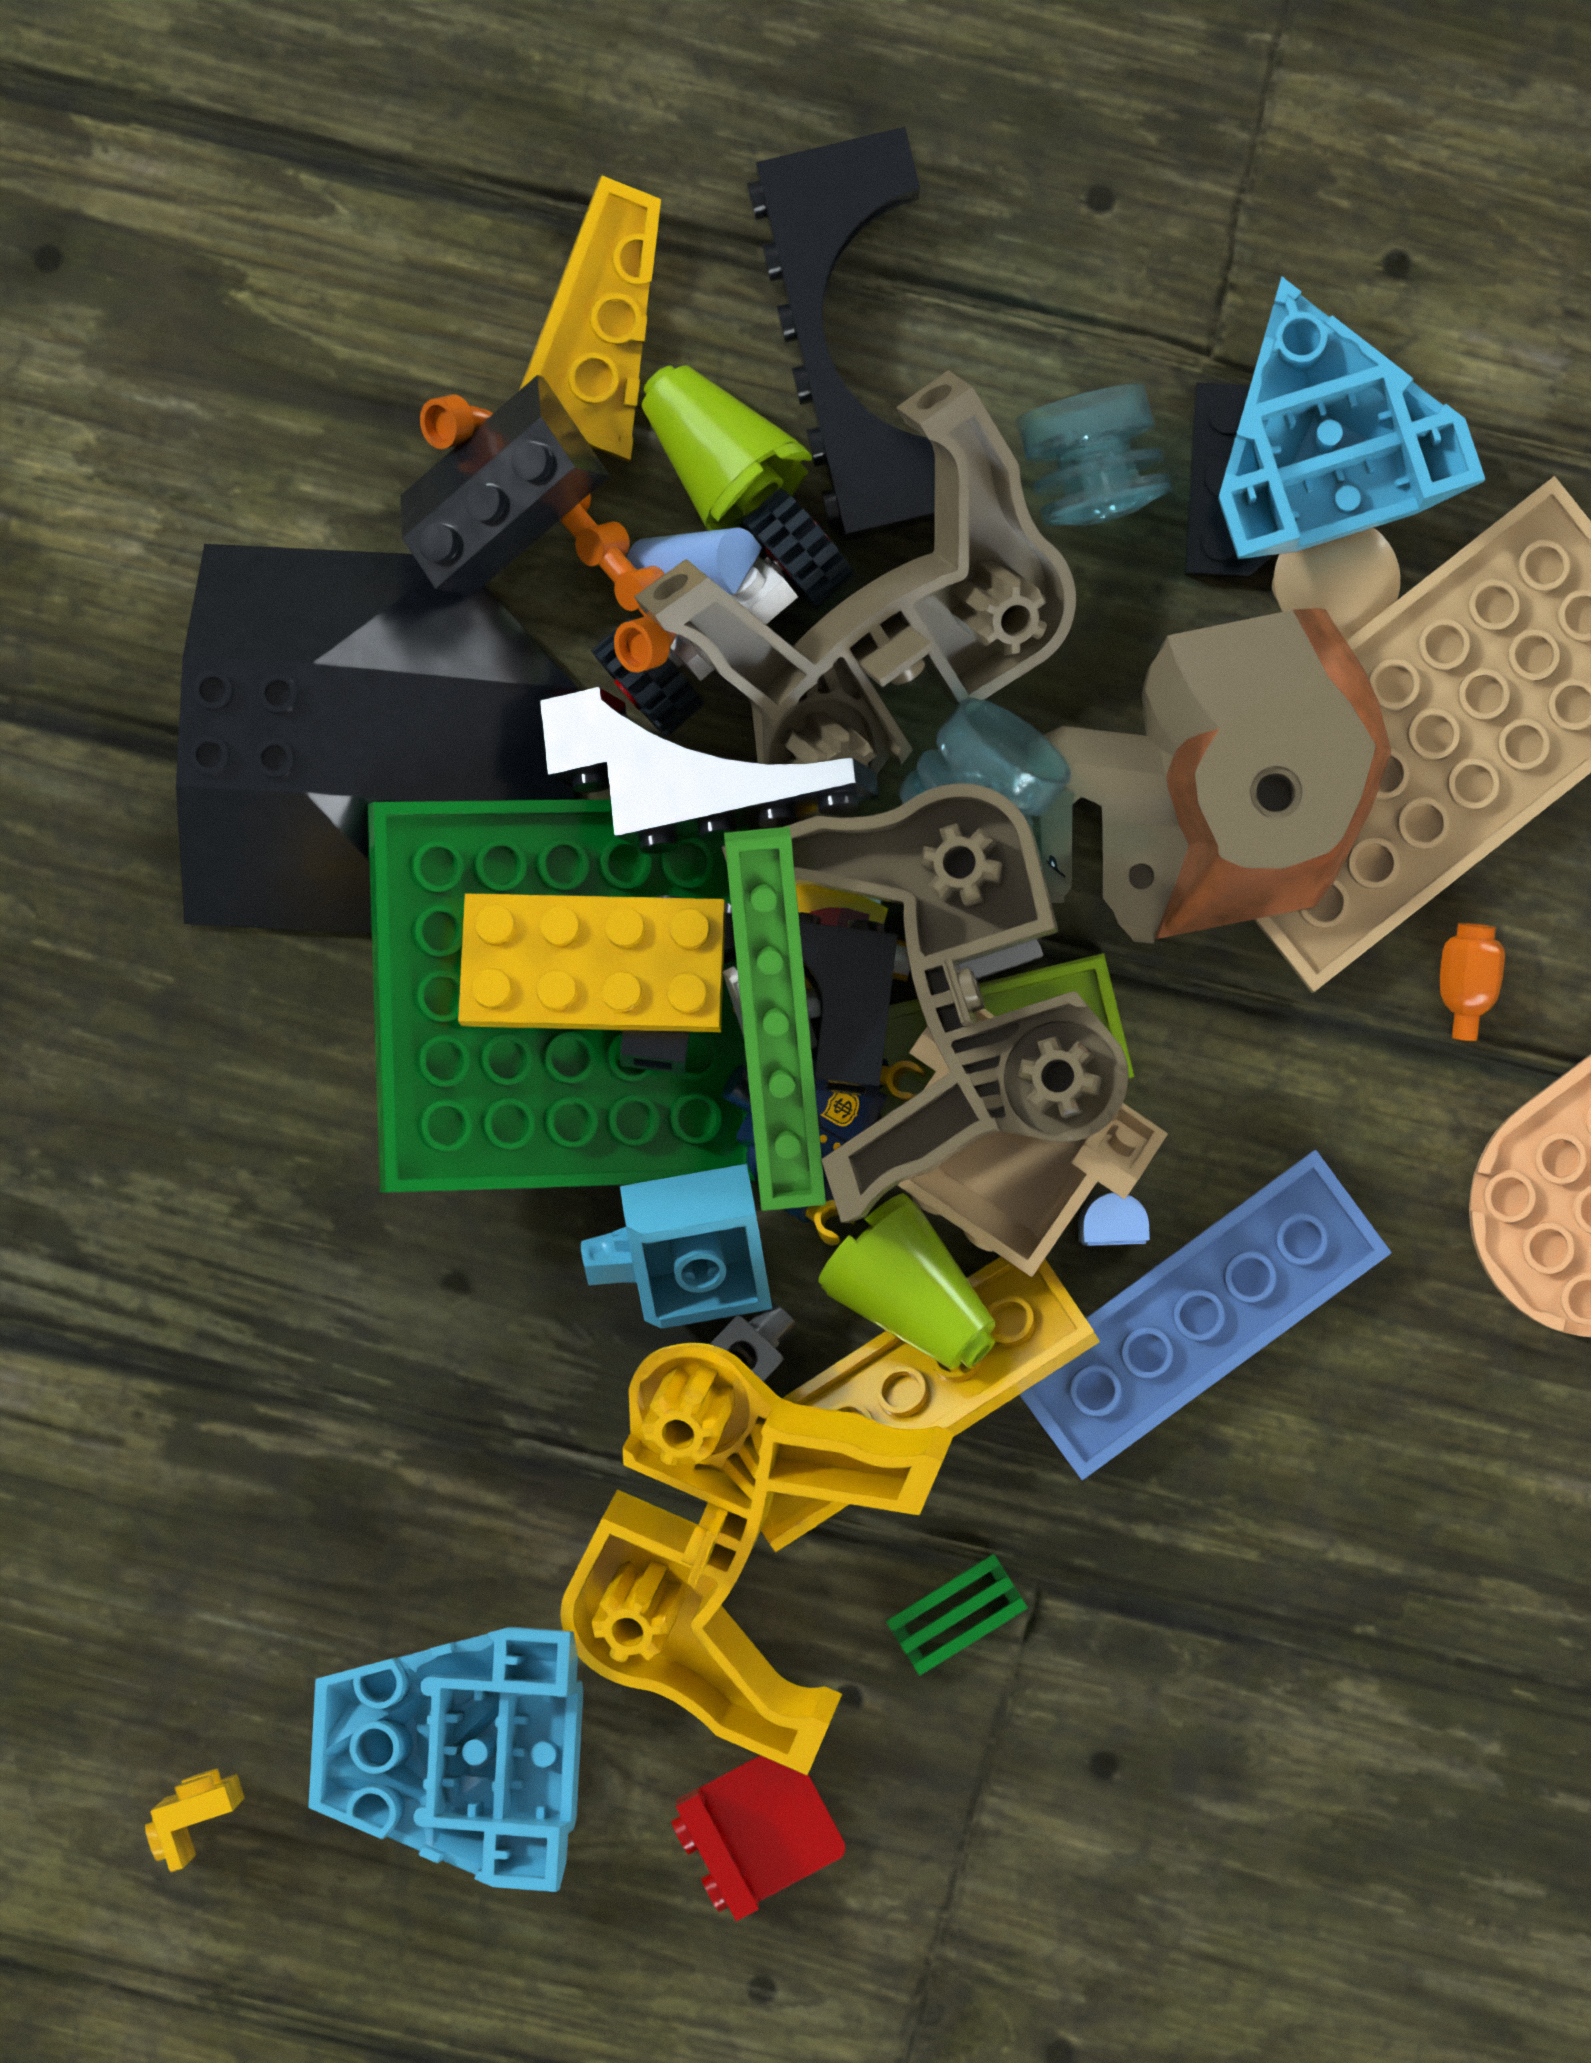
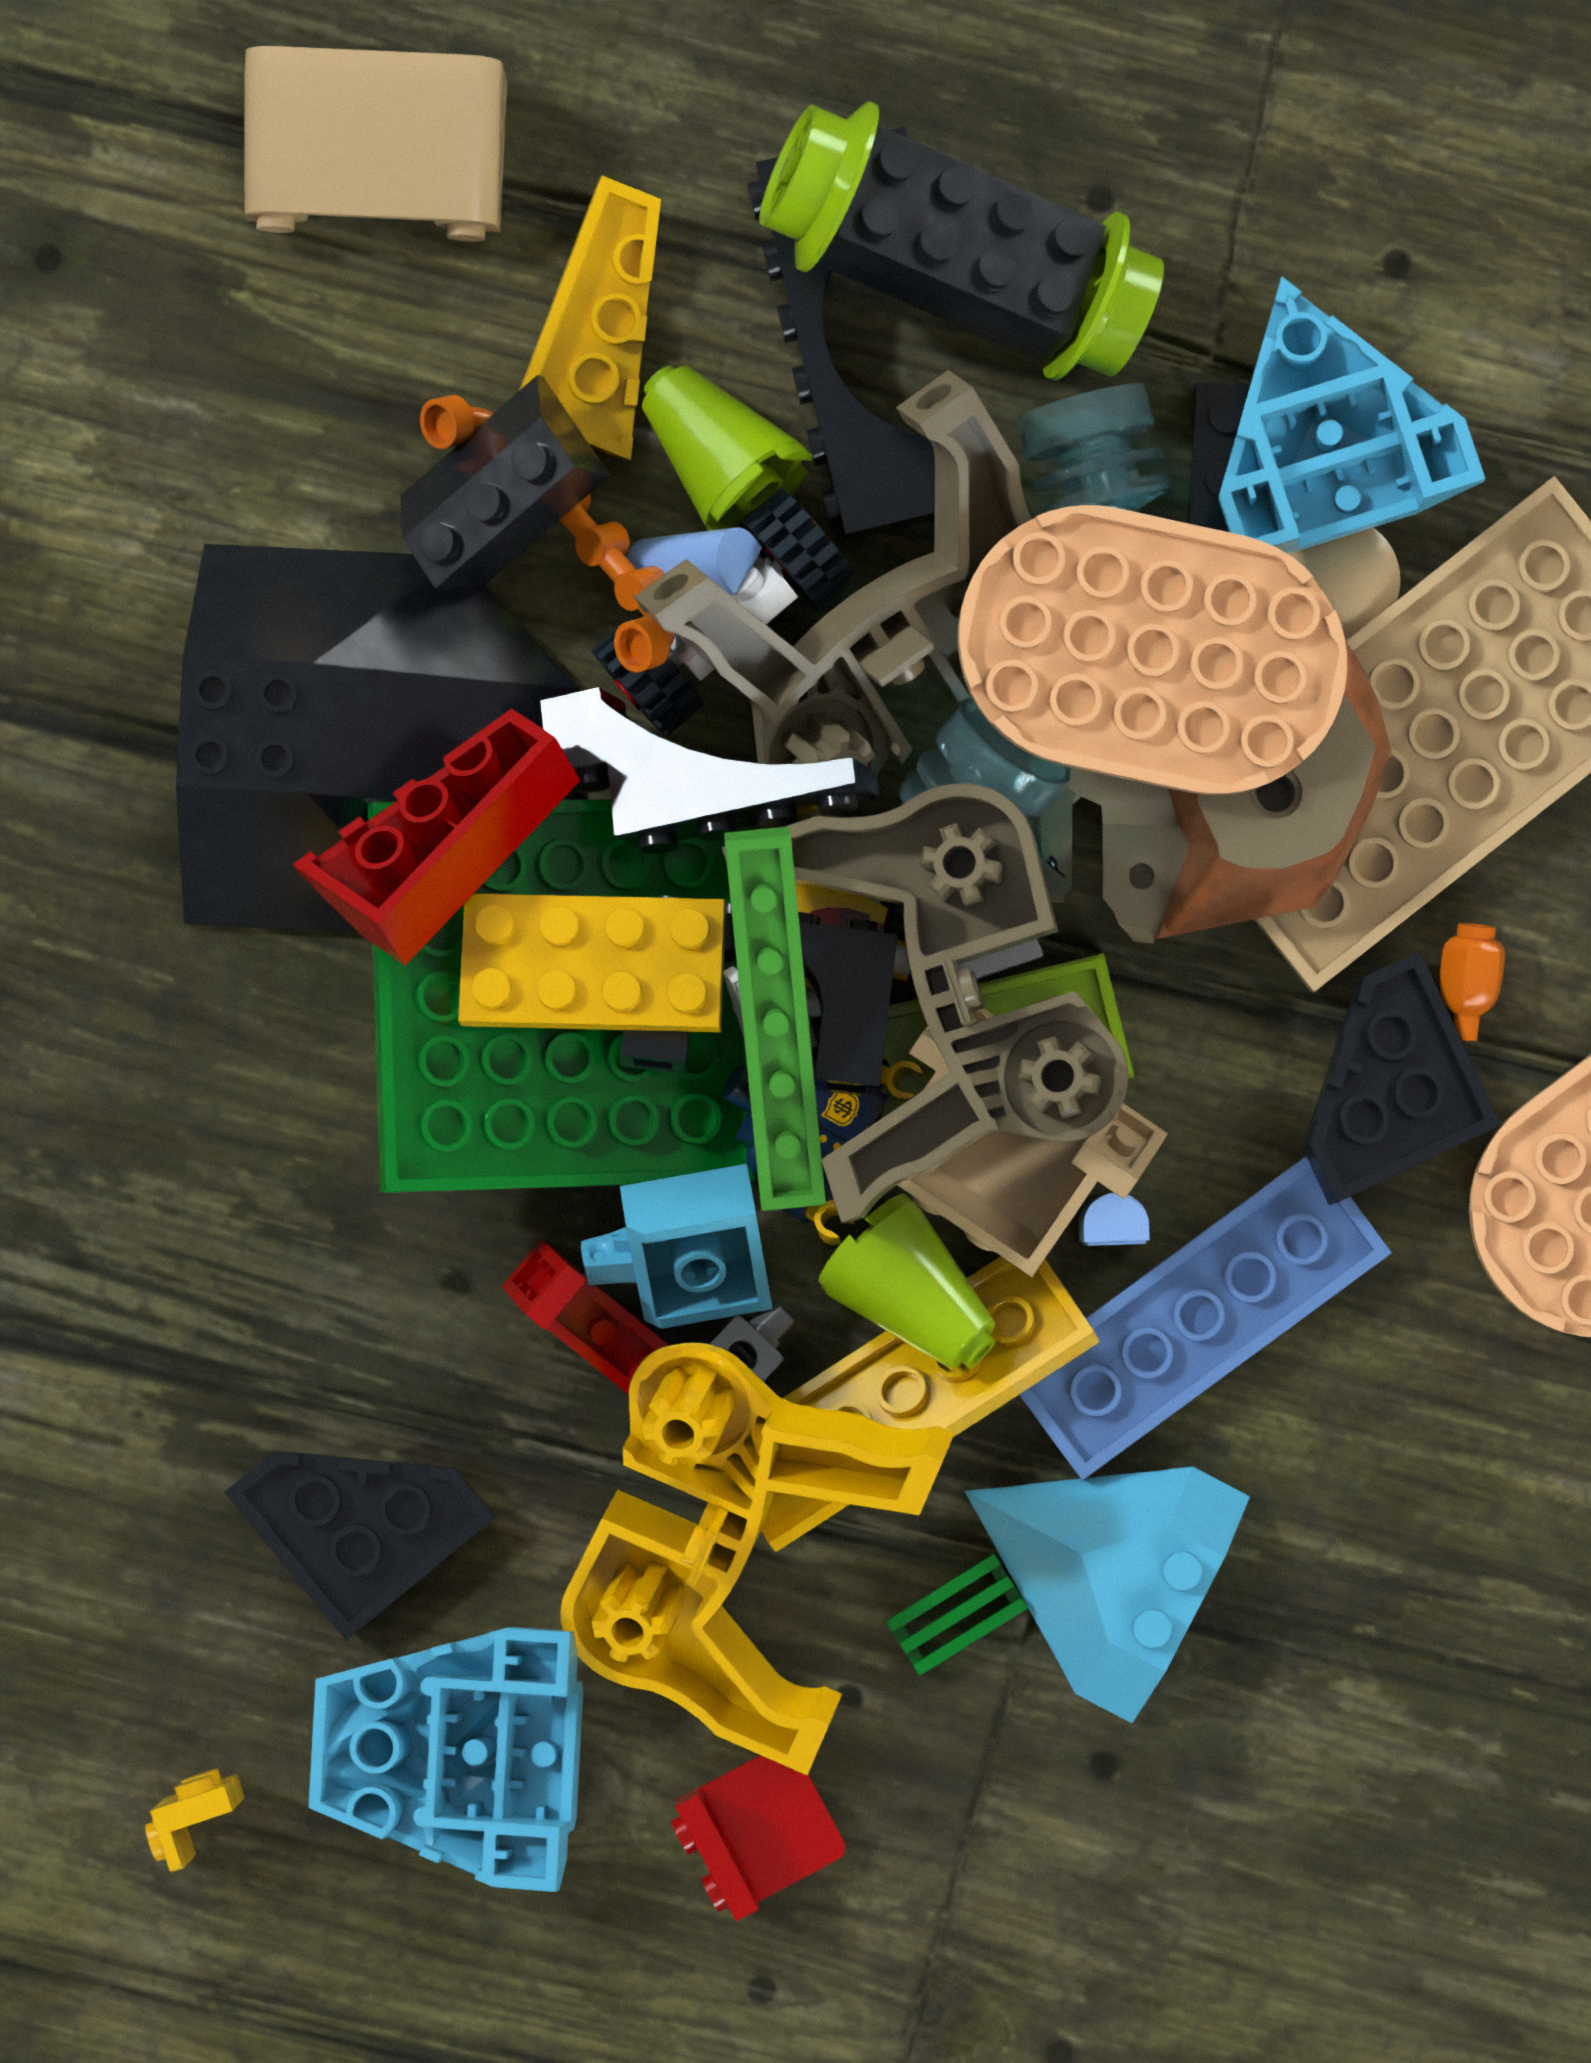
none -> black plate [224,1450,496,1641]
none -> tan windscreen [244,46,507,242]
none -> red wedge [292,709,580,966]
none -> red bracket [501,1238,670,1395]
none -> black brick [759,101,1164,381]
none -> light nougat plate [958,505,1347,795]
none -> medium azure wedge [965,1466,1250,1723]
none -> black plate [1302,951,1501,1205]

